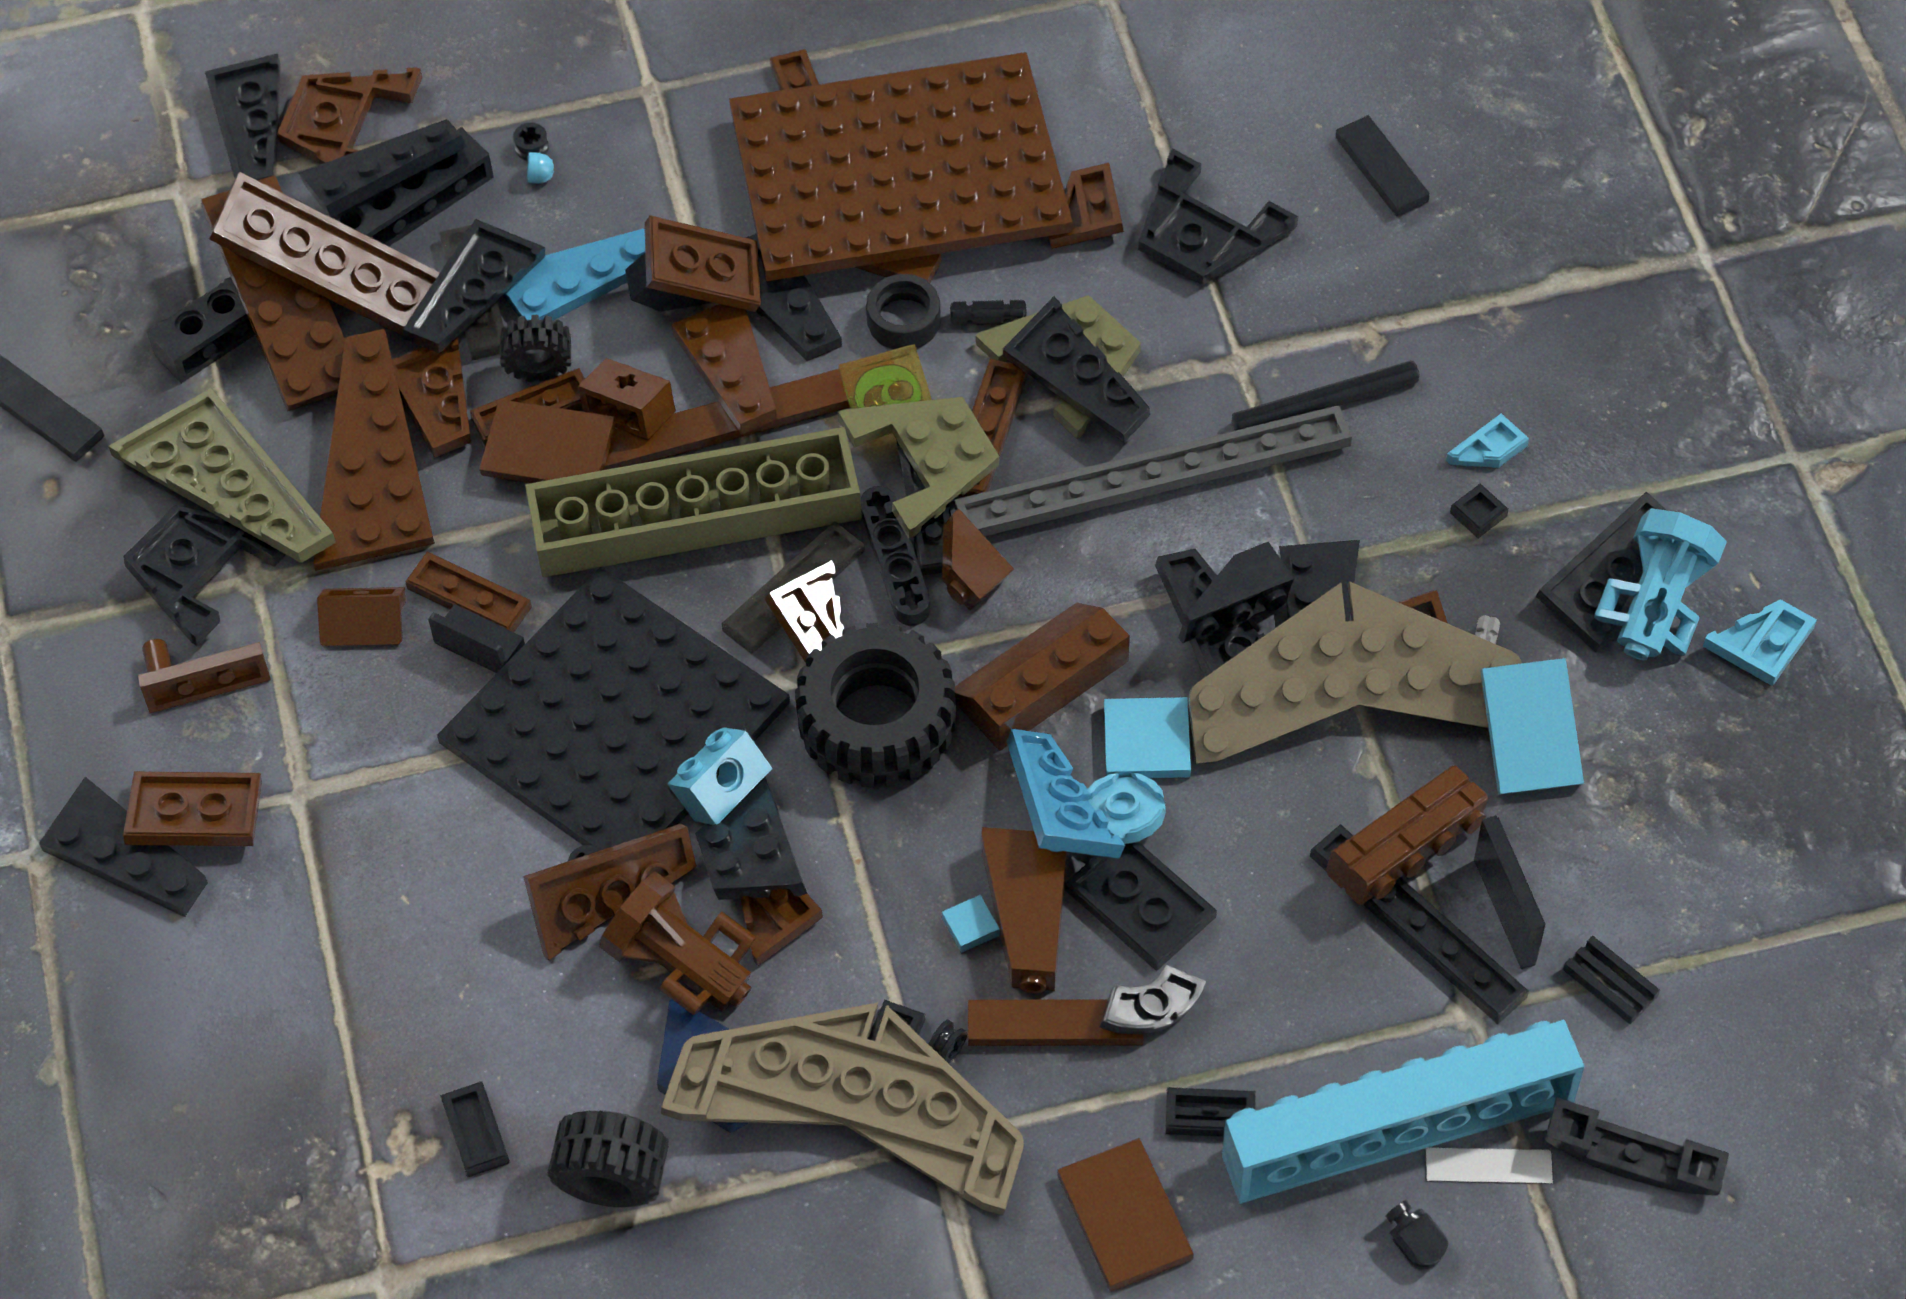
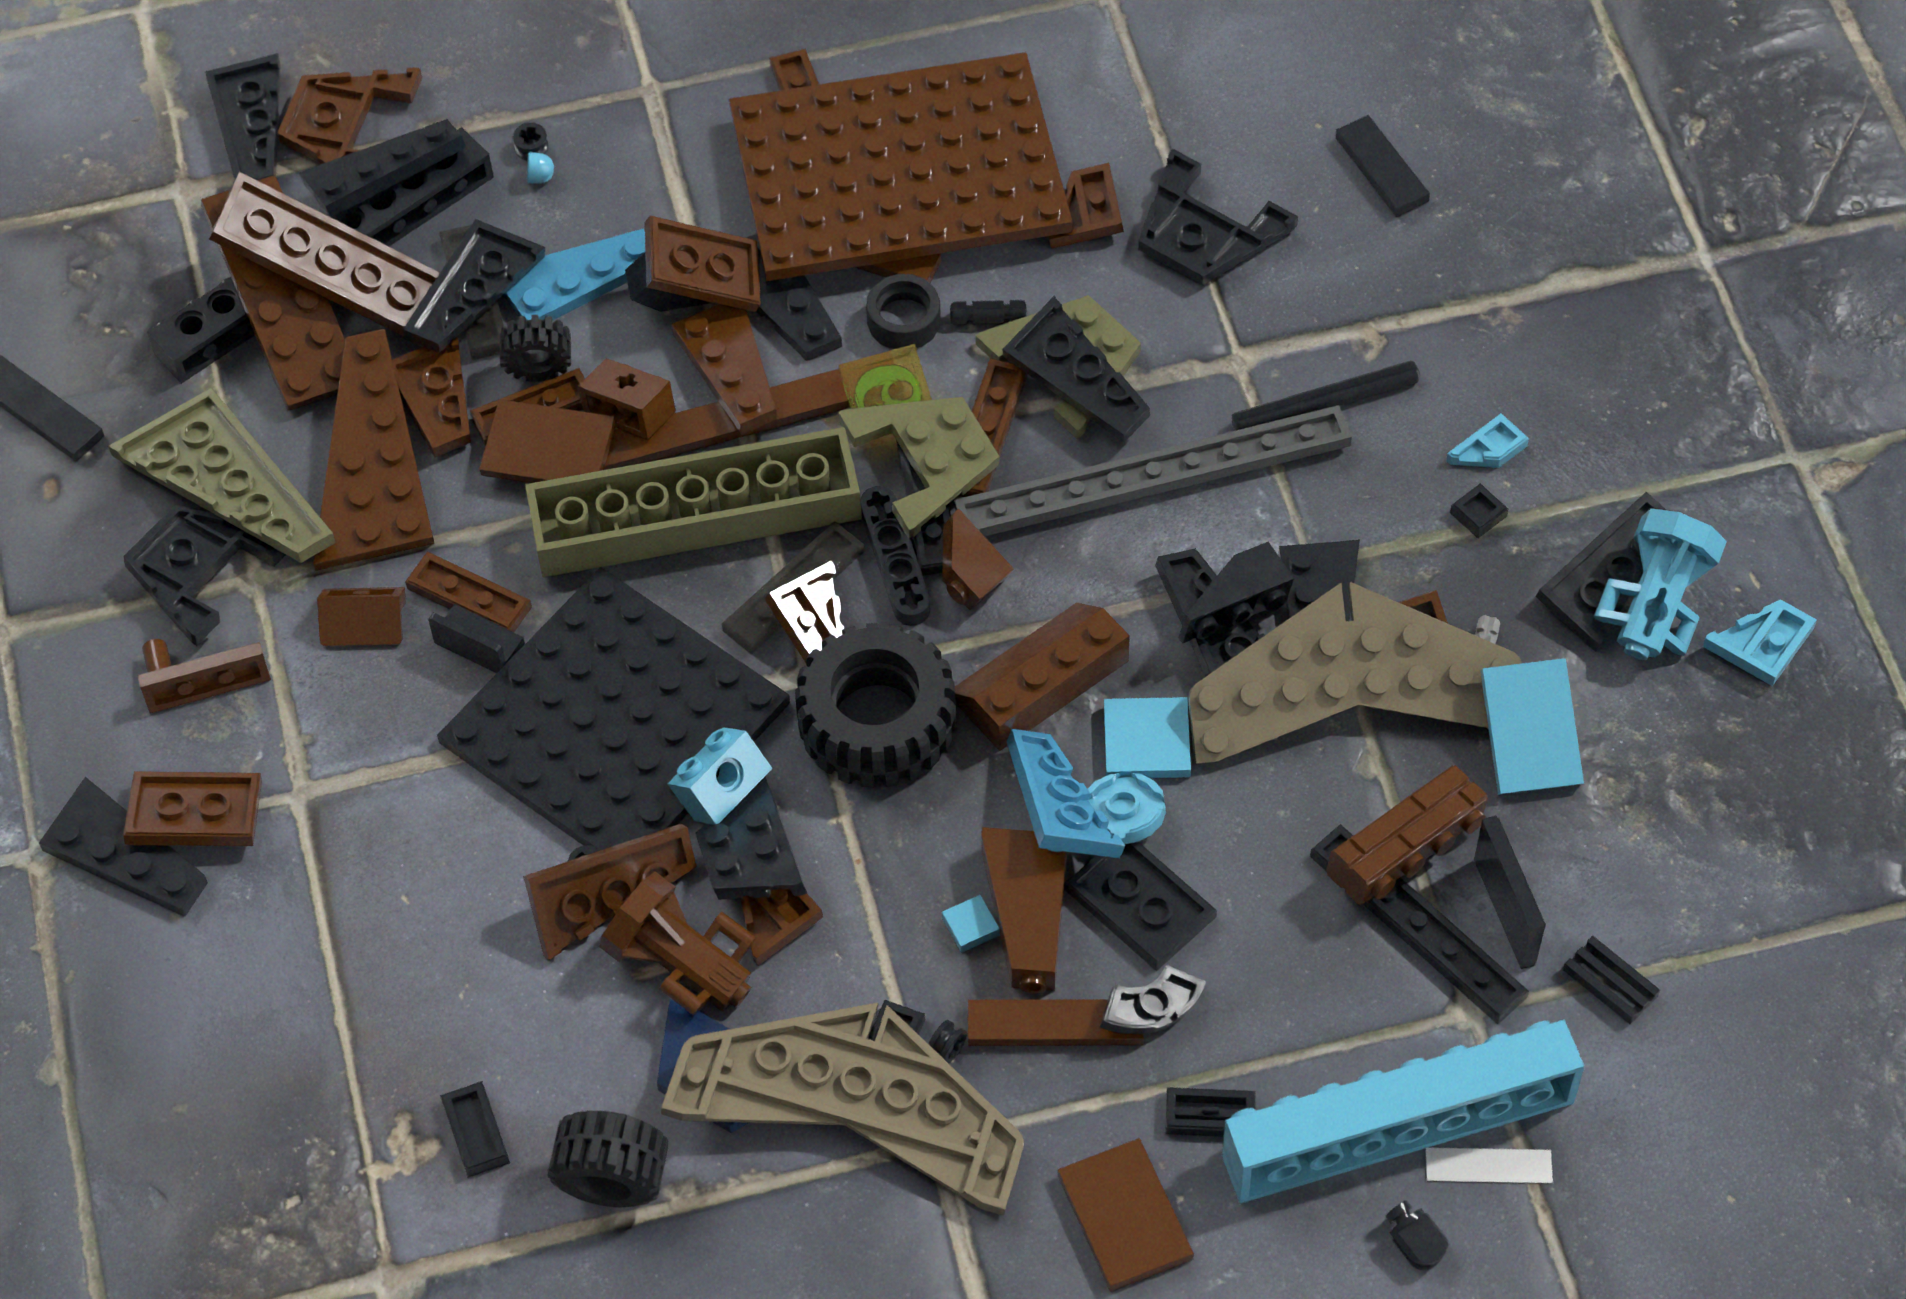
black slope [1545,1097,1729,1196] -> none

